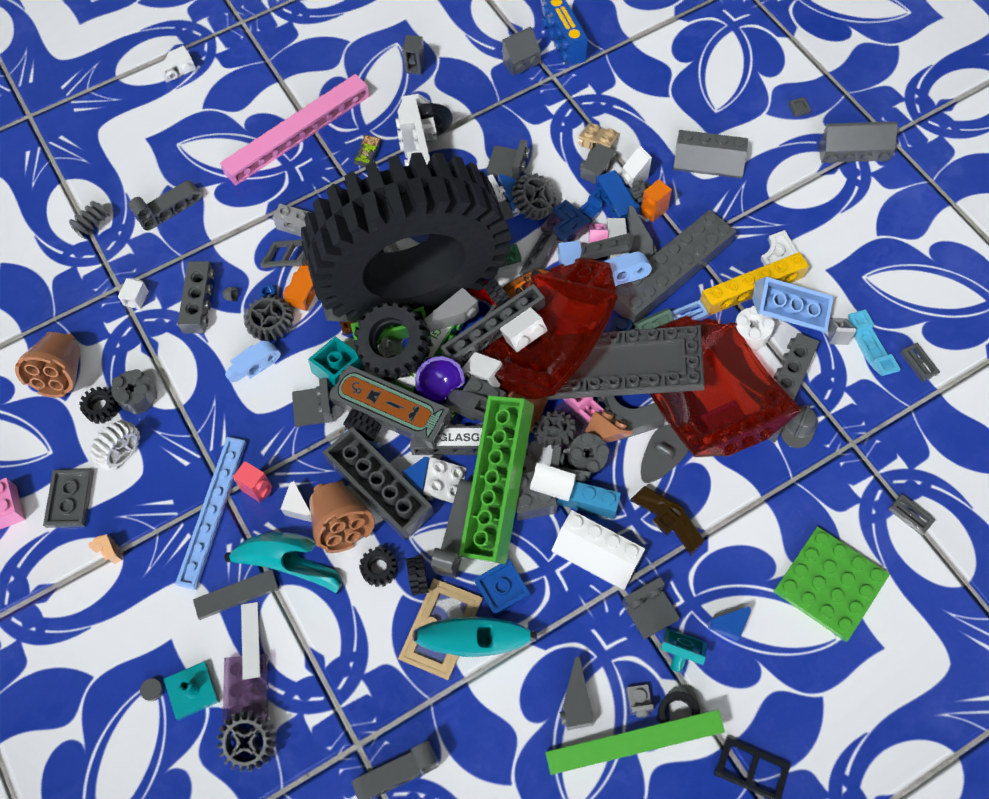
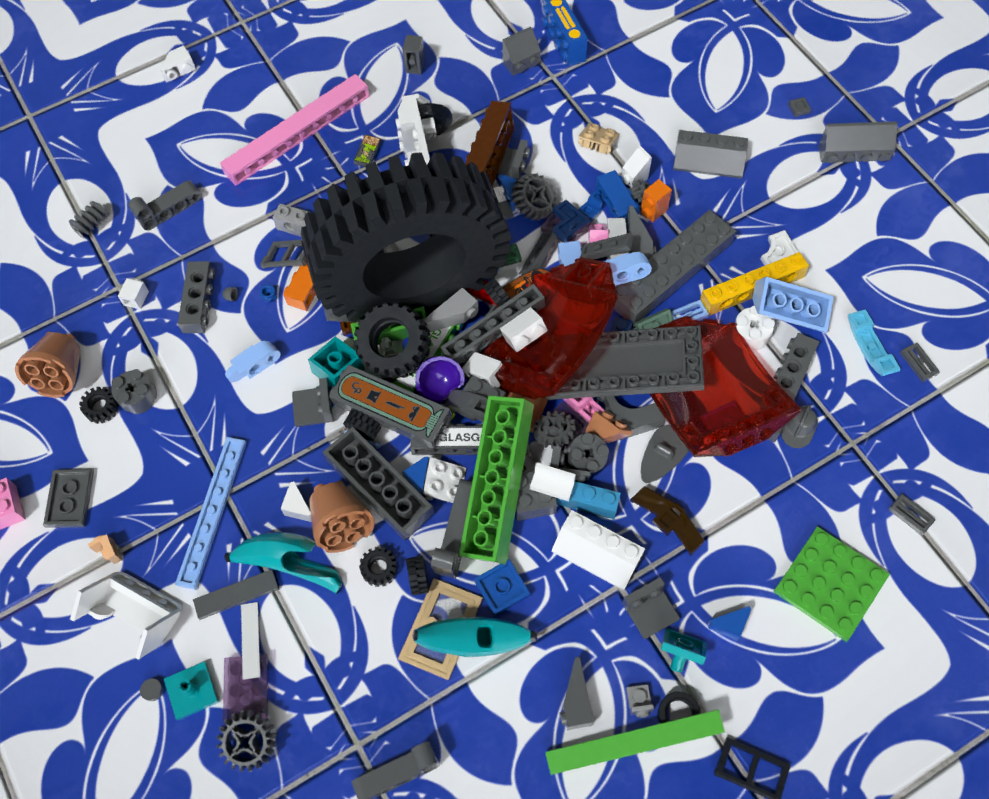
white gear [90,419,141,470] -> none
coral brick [233,461,272,503] -> none
dark grey gear [243,294,294,342] -> none
dark grey brick [579,143,616,185] -> none
light grey slope [828,318,856,345] -> none
none -> white windscreen [70,572,182,660]
none -> reddish brown brick [465,101,515,186]

